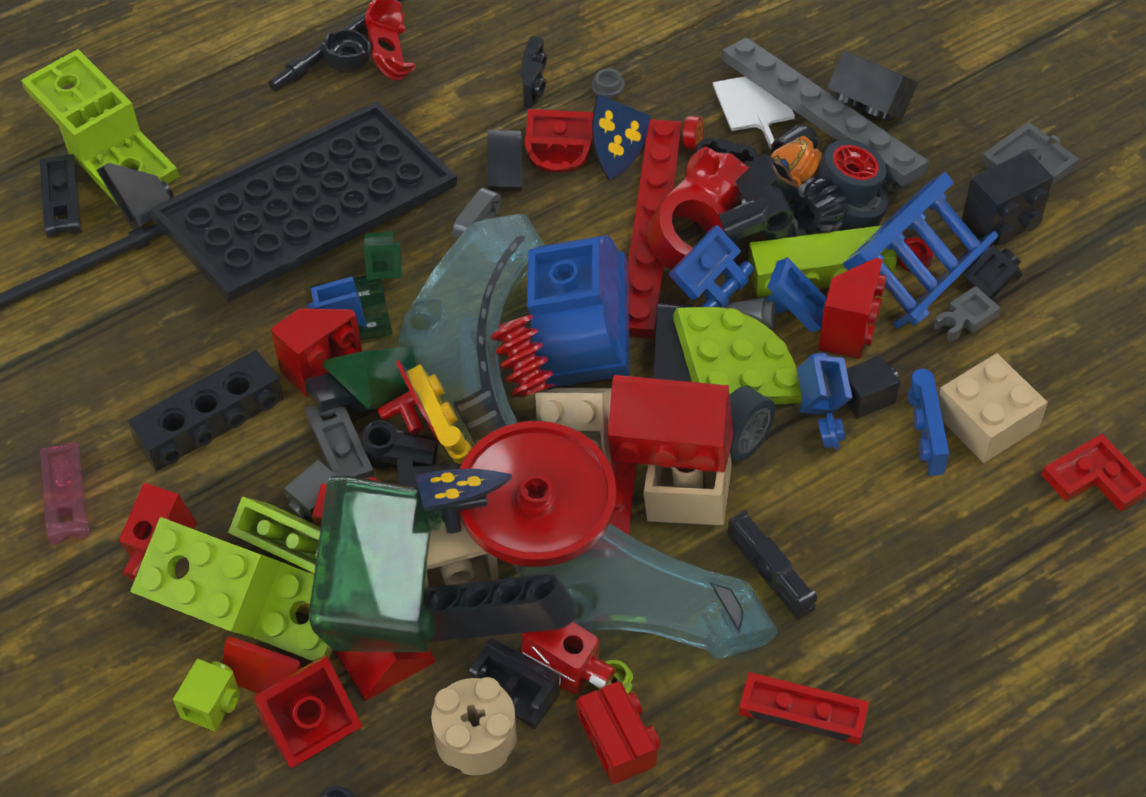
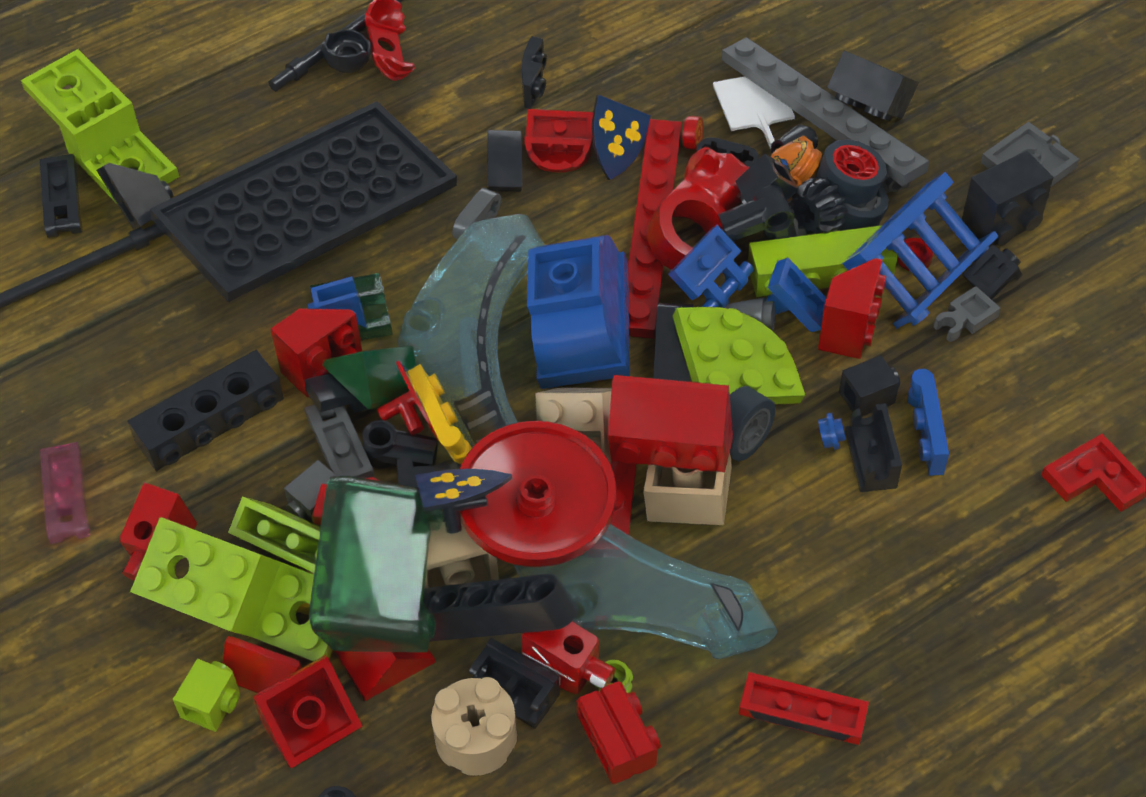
dark green brick [364,231,402,280] -> none
red piece [490,314,557,397] -> none
dark grey plate [592,68,625,99] -> none
black piece [727,509,817,620] -> none
blue window [797,353,852,415] -> none
tan brick [938,353,1048,463] -> none
none -> black hinge [845,403,902,492]

